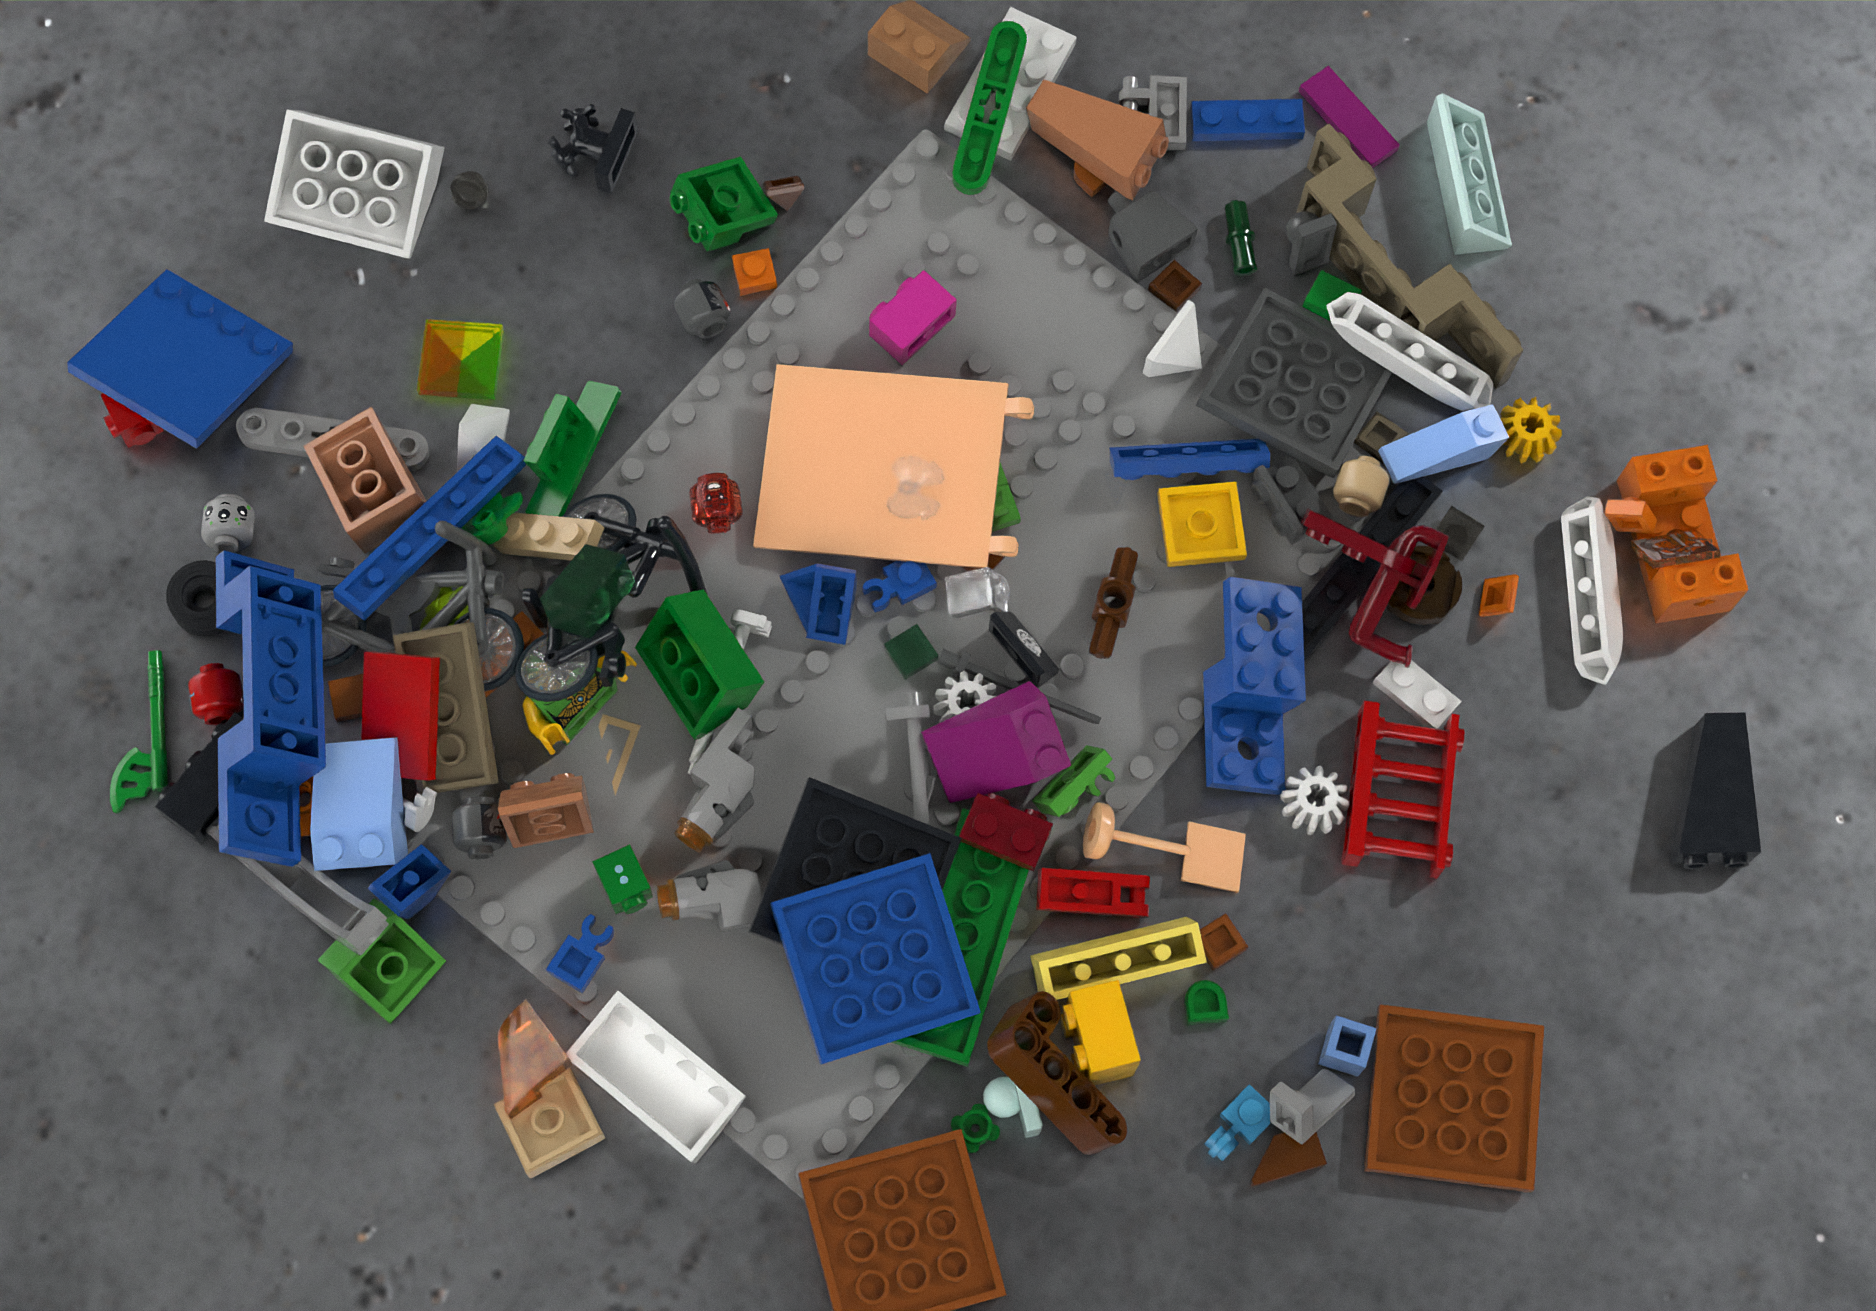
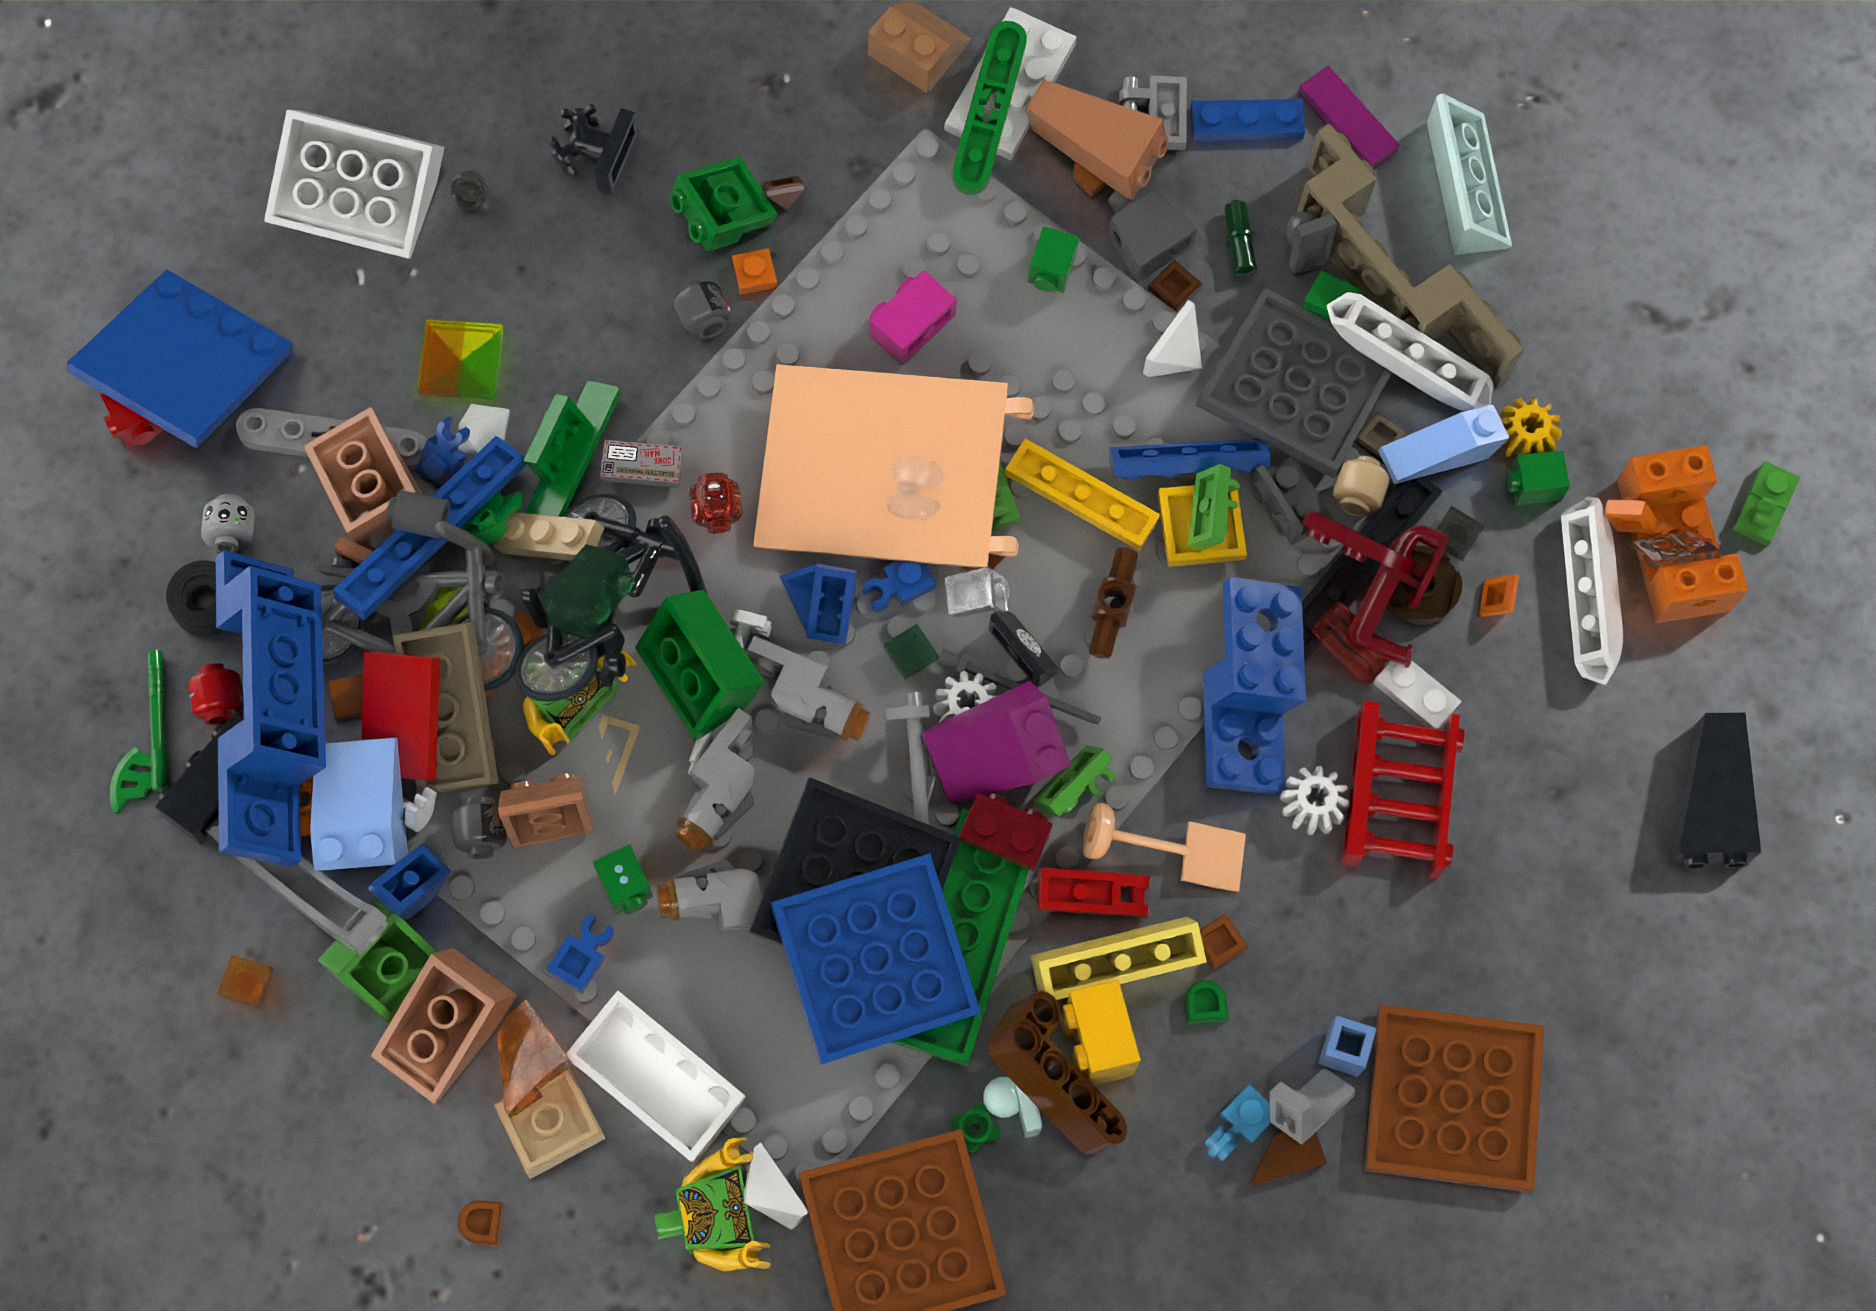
none -> clear orange plate [217,955,274,1009]
none -> nougat tile [333,536,373,569]
none -> nougat slope [371,948,517,1104]
none -> dark grey brick [386,490,450,539]
none -> blue plate [415,416,470,487]
none -> dark orange tile [458,1200,505,1247]
none -> light grey tile [600,440,683,488]
none -> torso [654,1137,771,1272]
none -> white slope [744,1143,809,1230]
none -> light grey plate [747,636,871,741]
none -> yellow plate [1005,438,1160,551]
none -> green brick [1028,226,1079,293]
none -> bright green plate [1188,464,1240,551]
none -> clear red tile [1311,601,1390,685]
none -> green brick [1506,451,1570,505]
none -> bright green plate [1732,461,1800,547]

